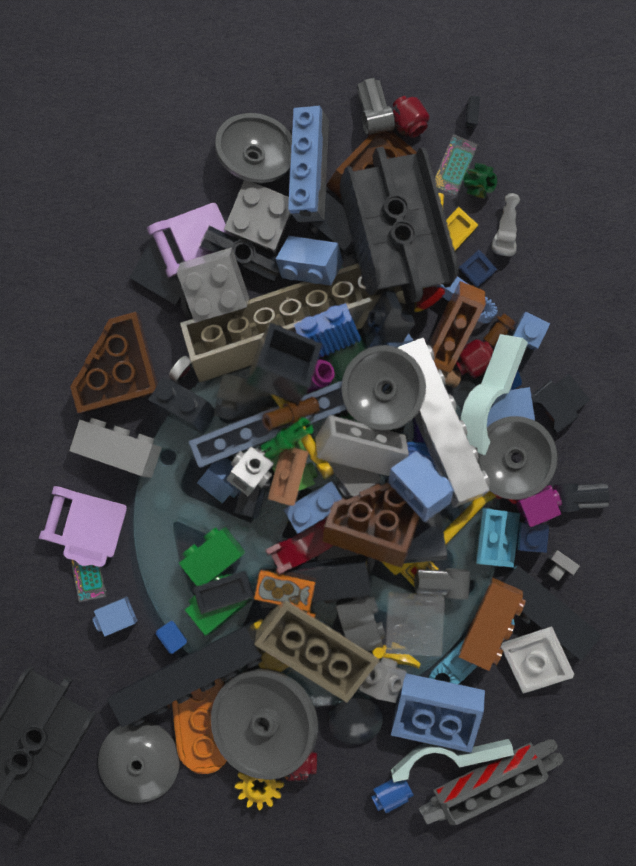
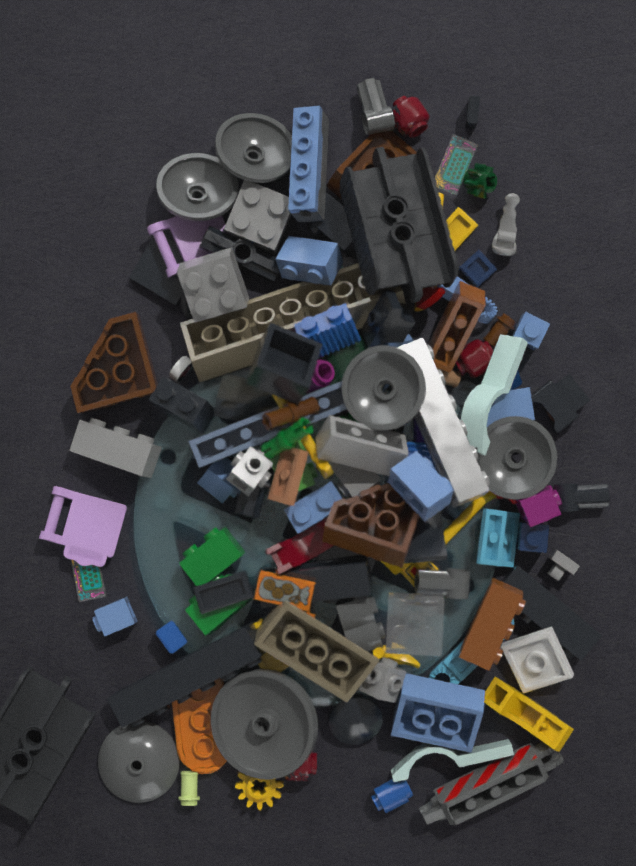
none -> dark grey dish [156,153,238,221]
none -> yellowish green pin [178,771,200,806]
none -> yellow arch [484,677,574,752]

